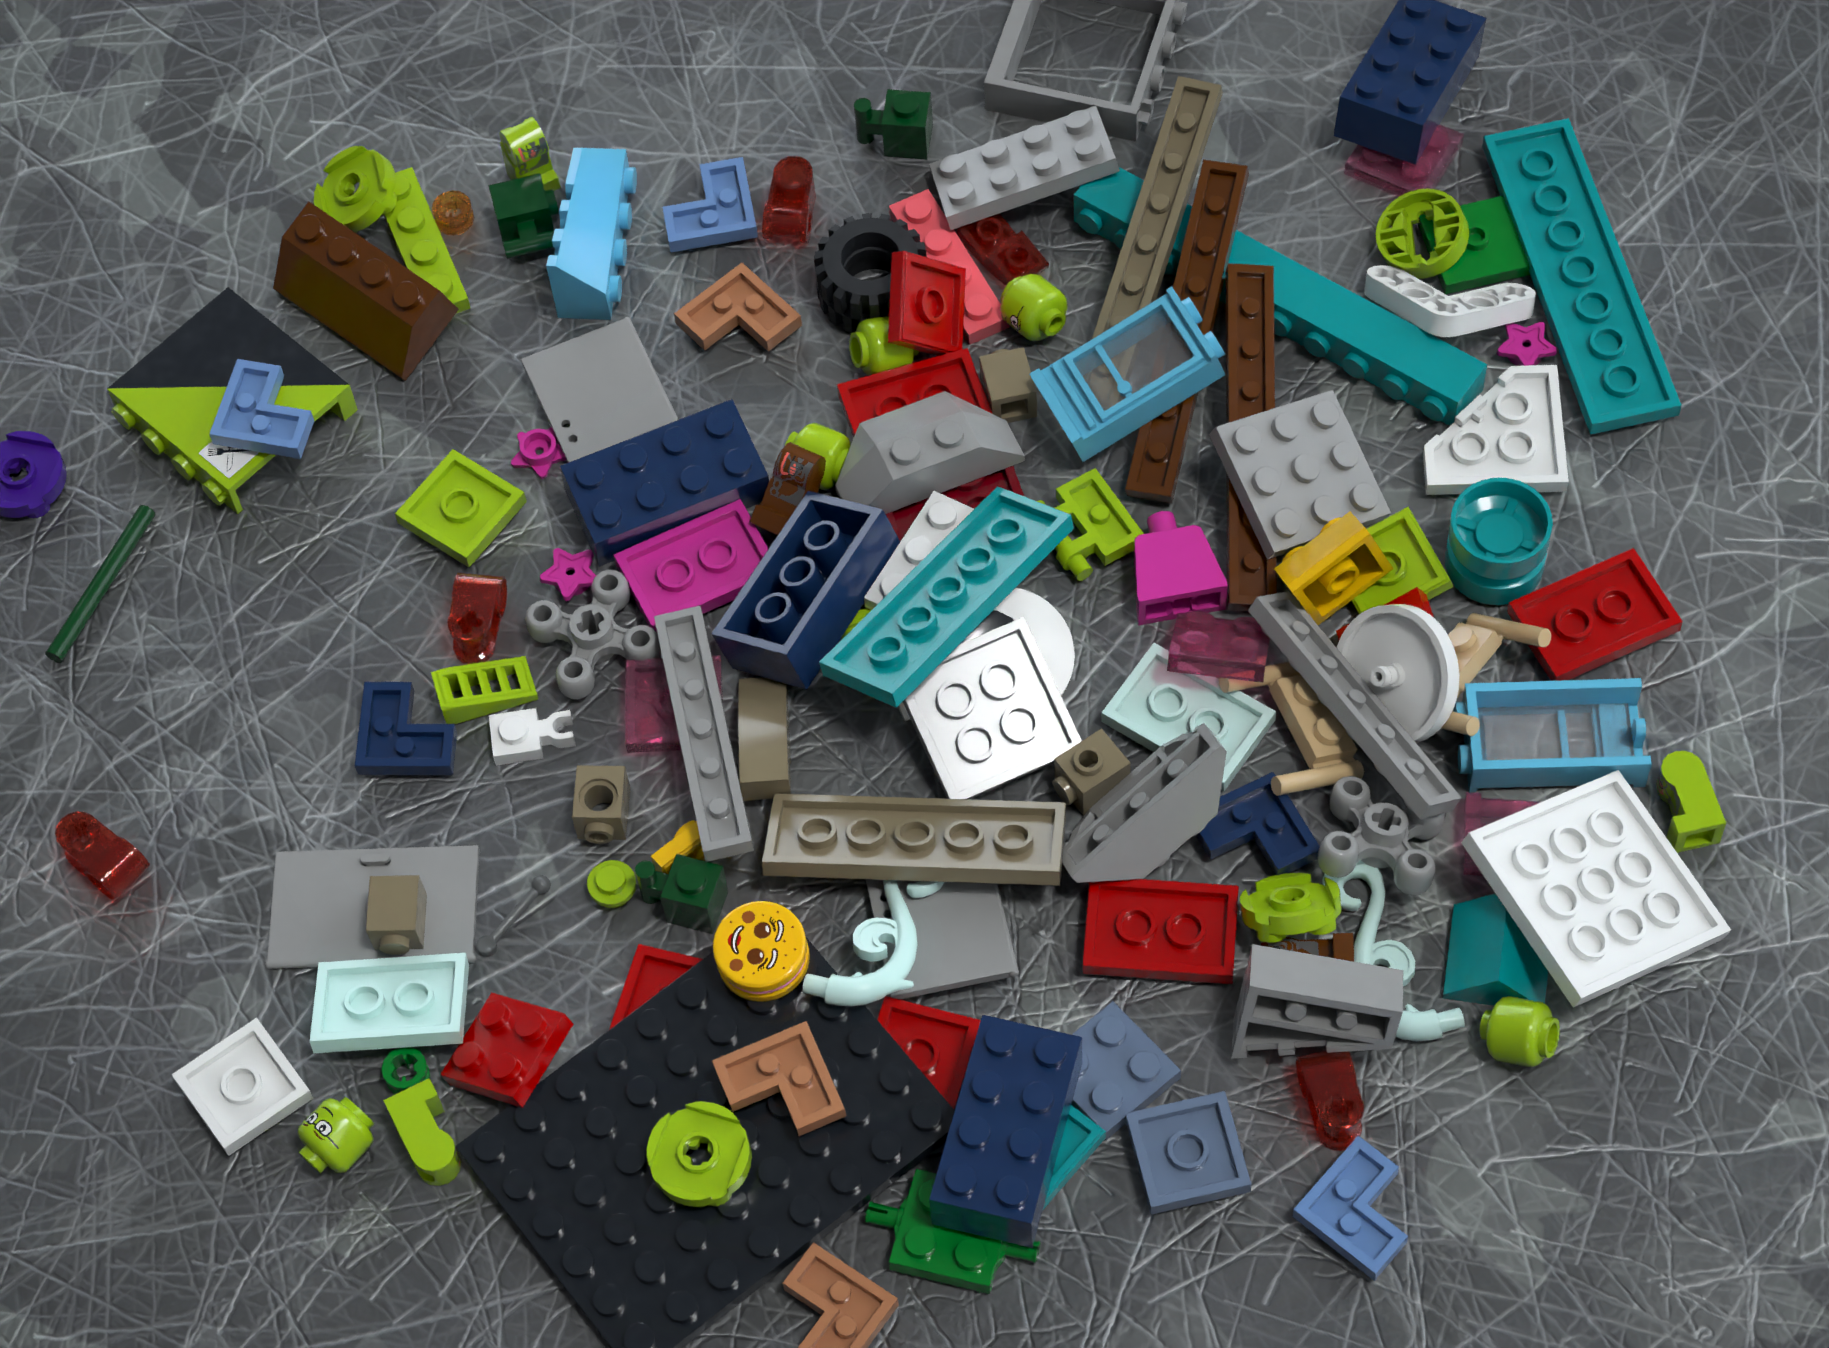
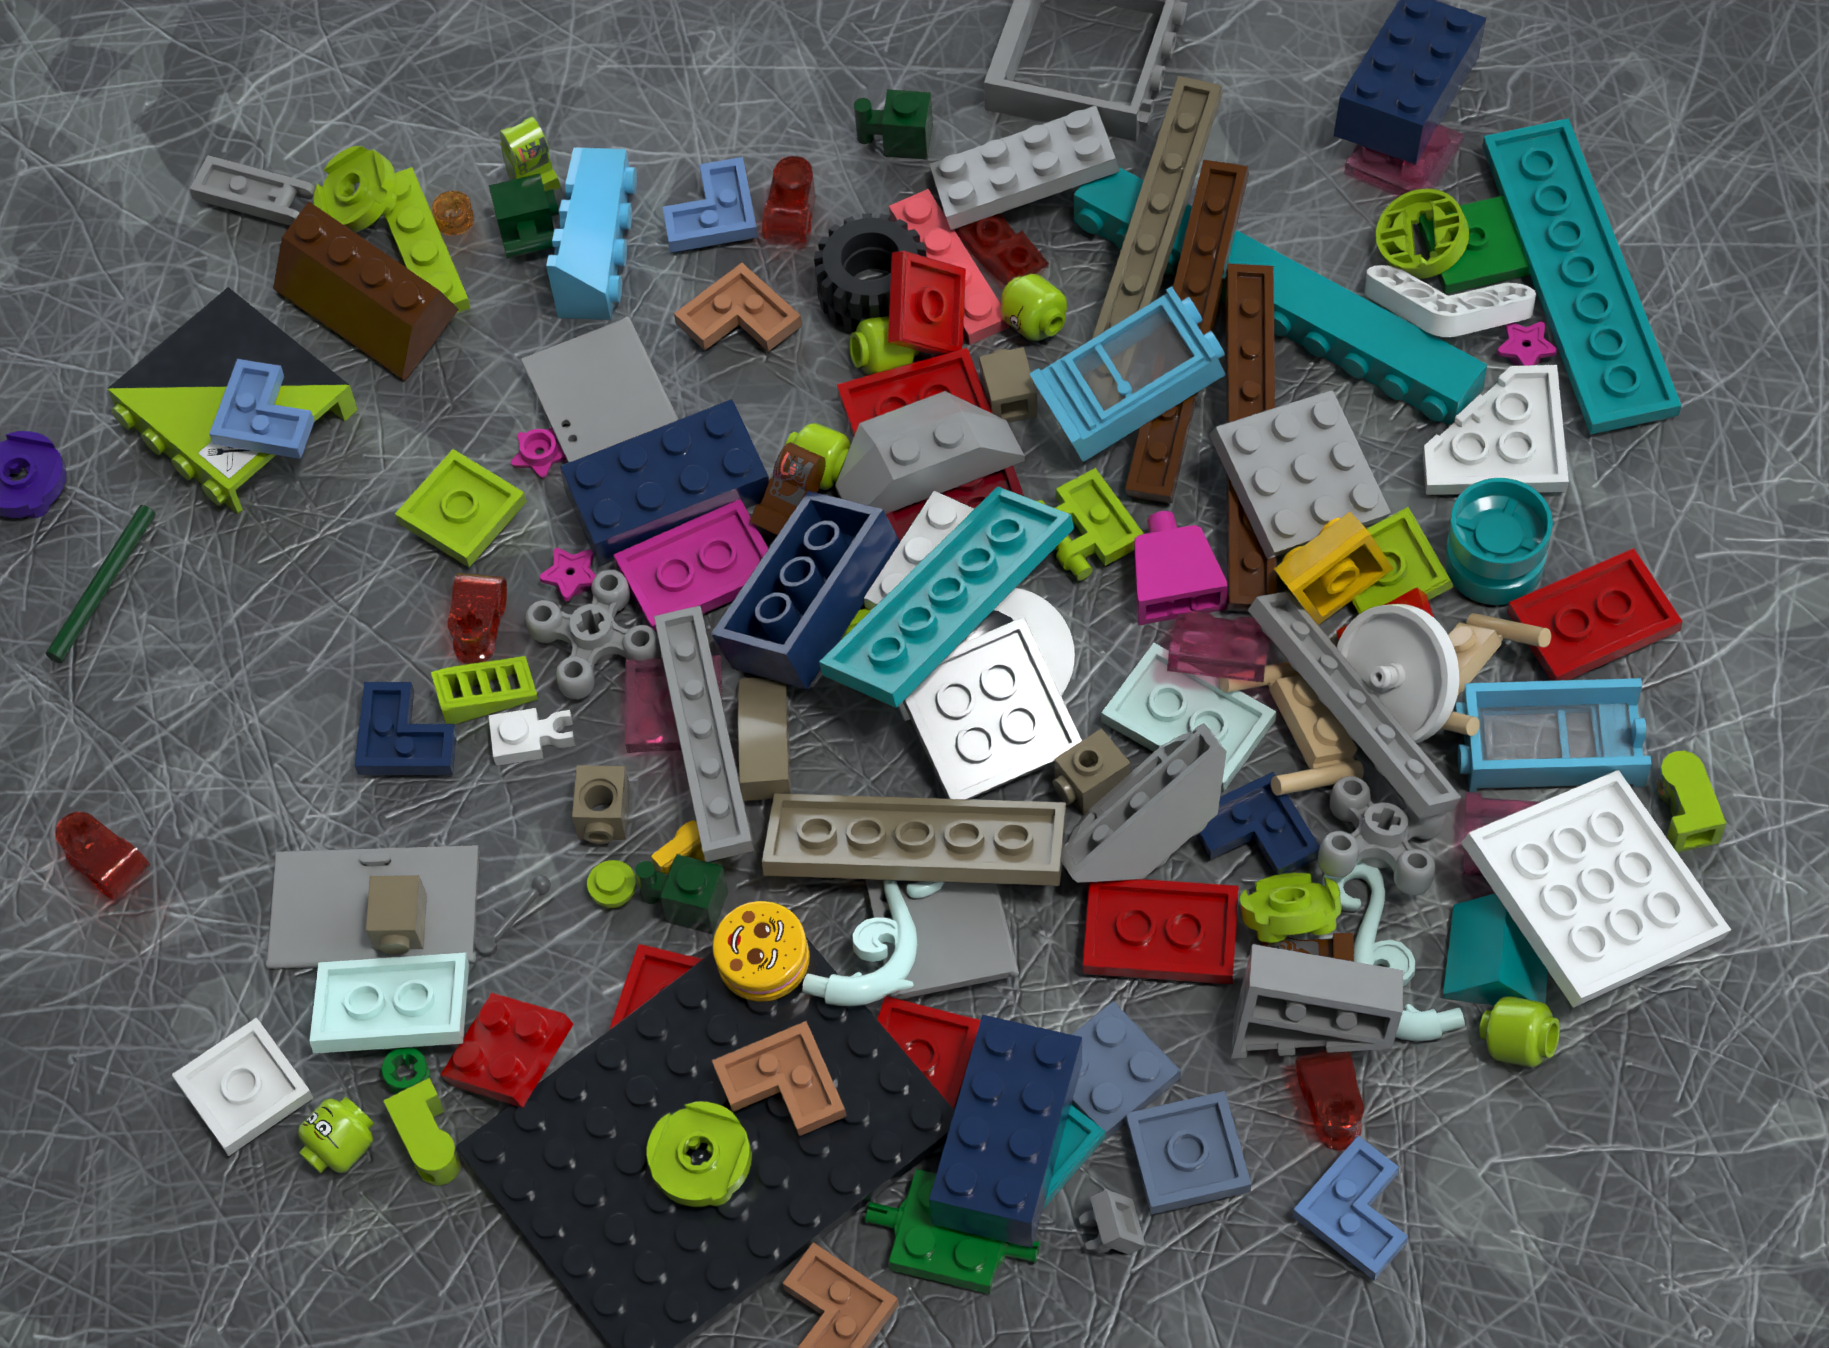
none -> light grey hinge [189,155,315,225]
none -> light grey tile [1079,1189,1146,1255]

